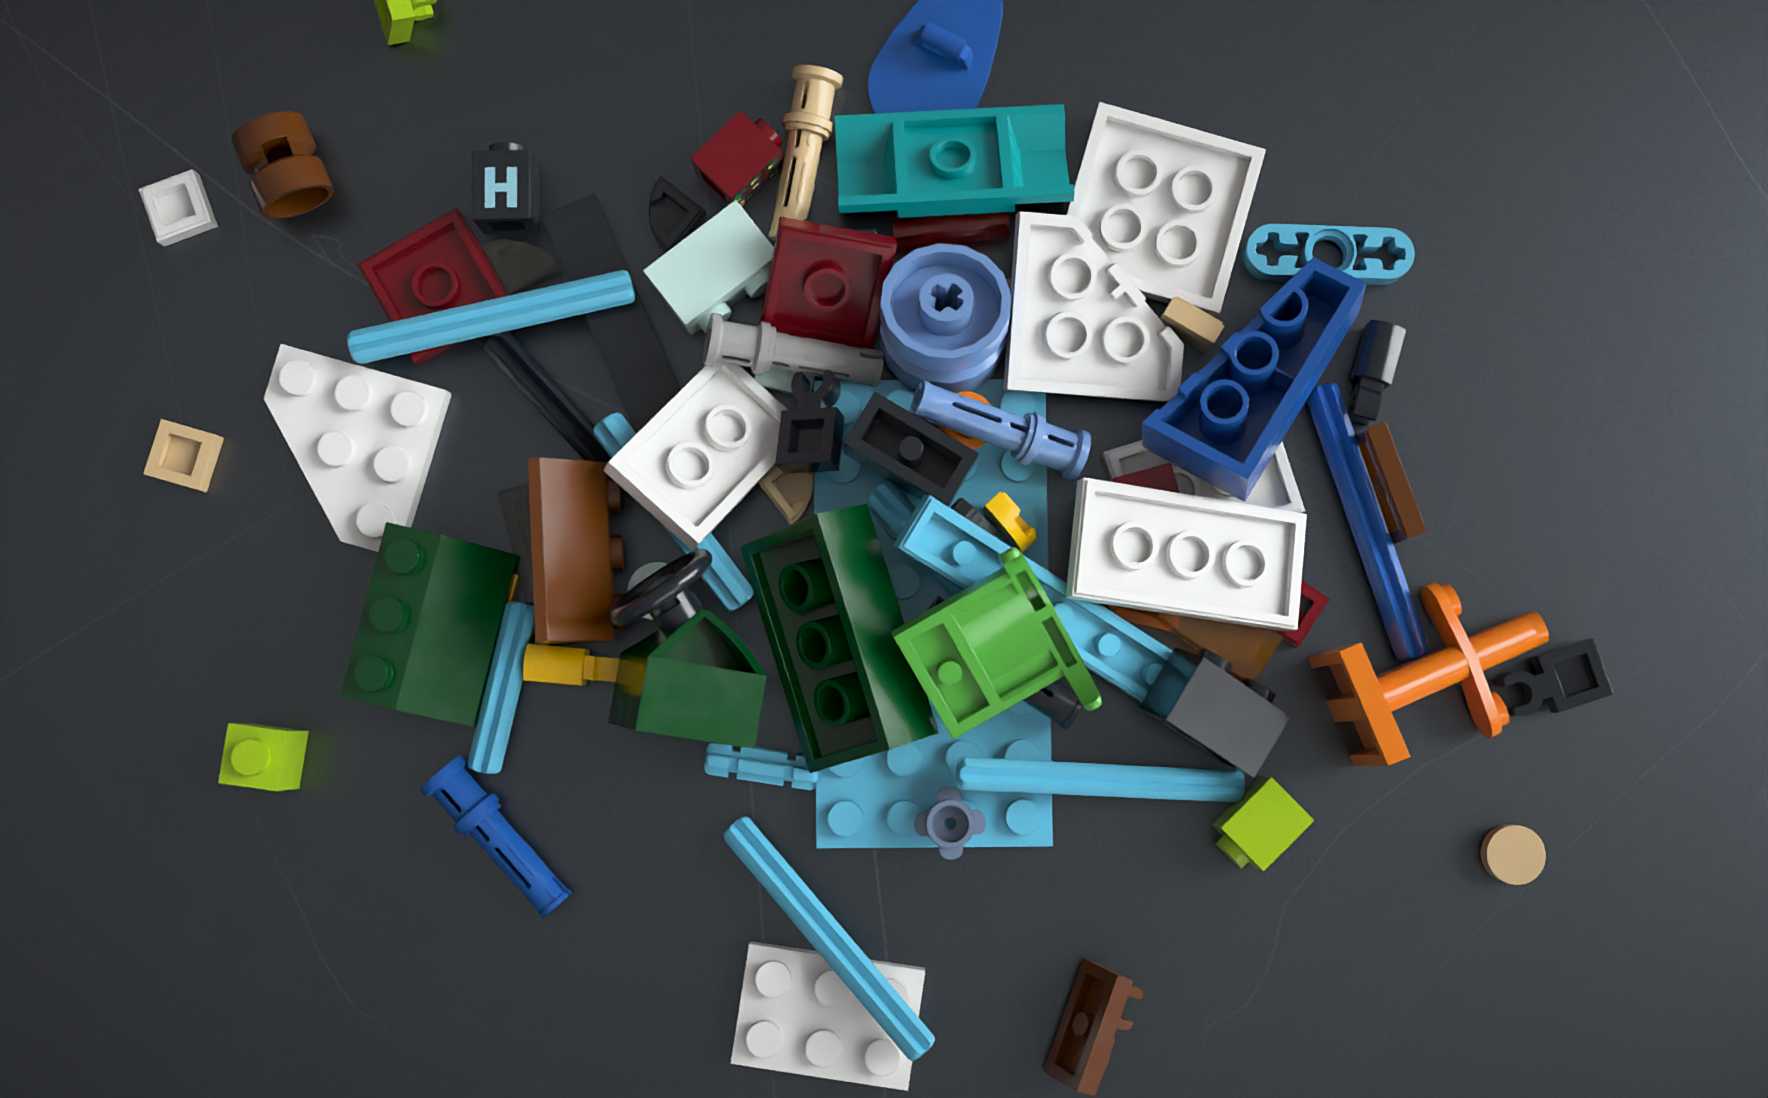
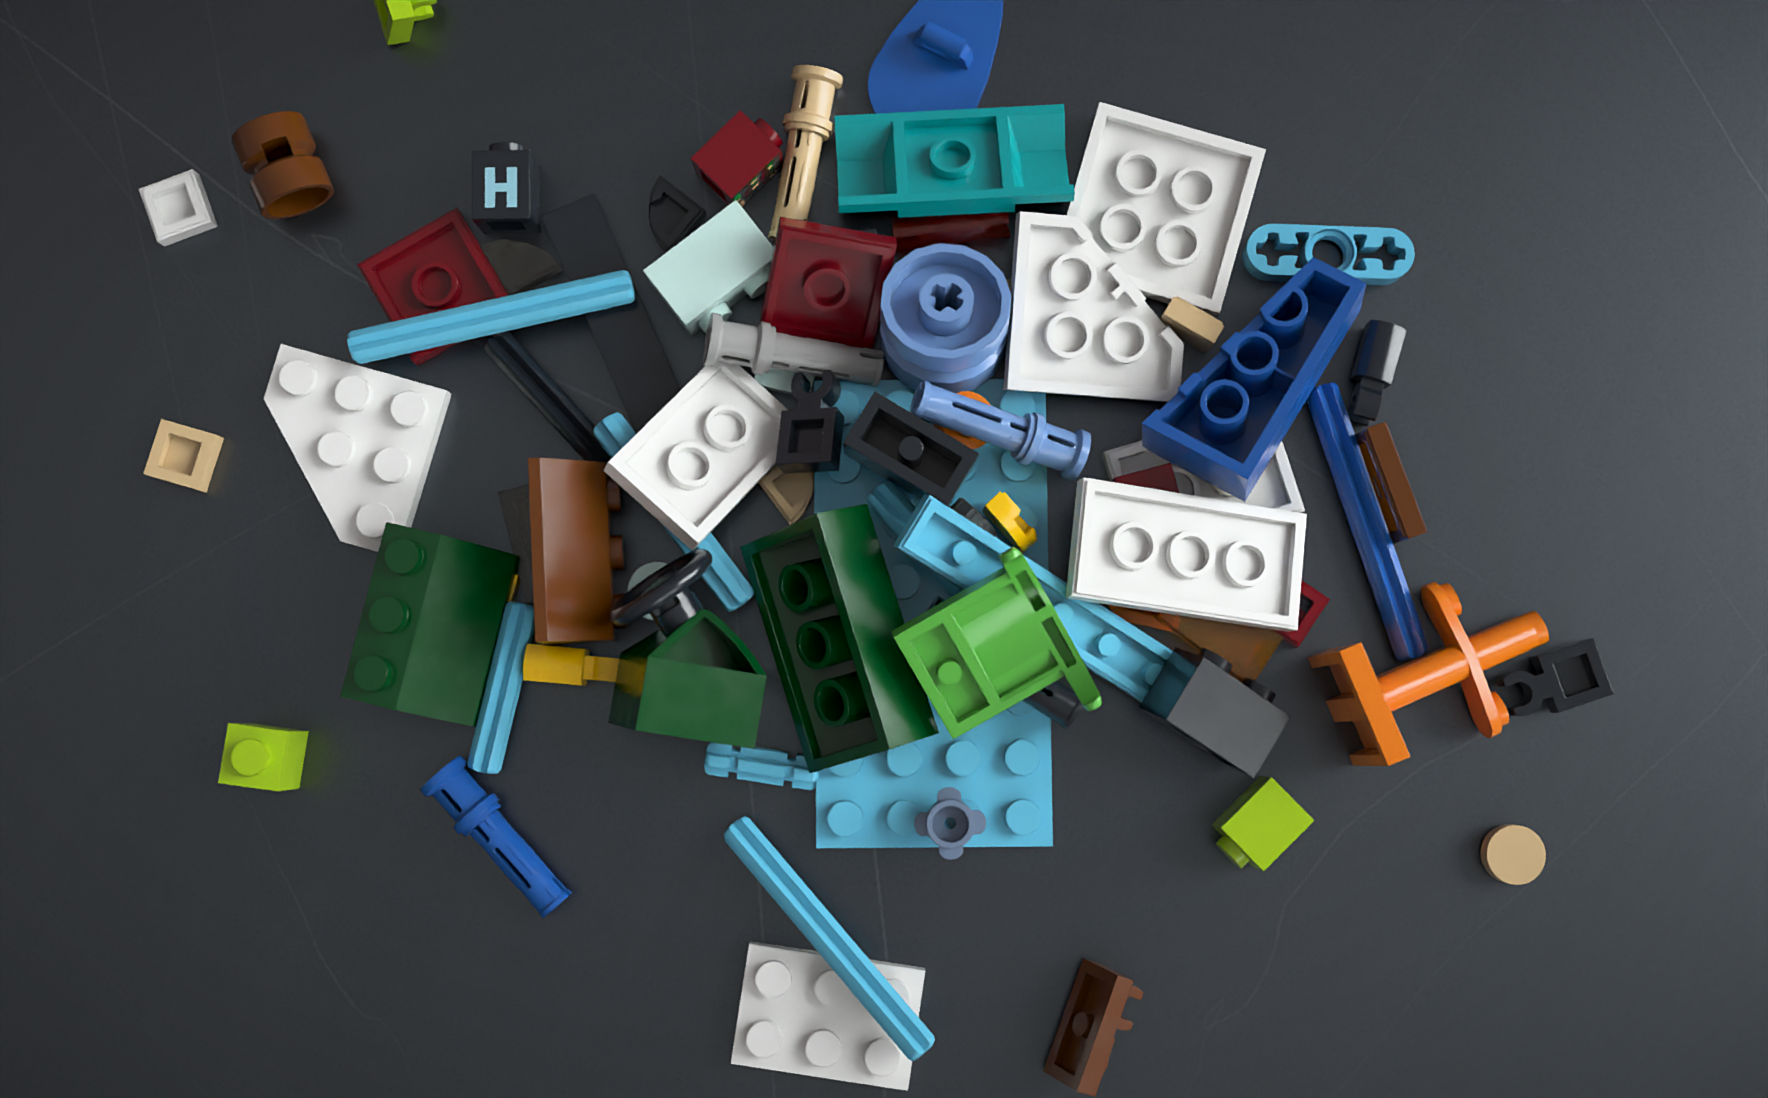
medium azure axle [956,757,1245,803] -> none

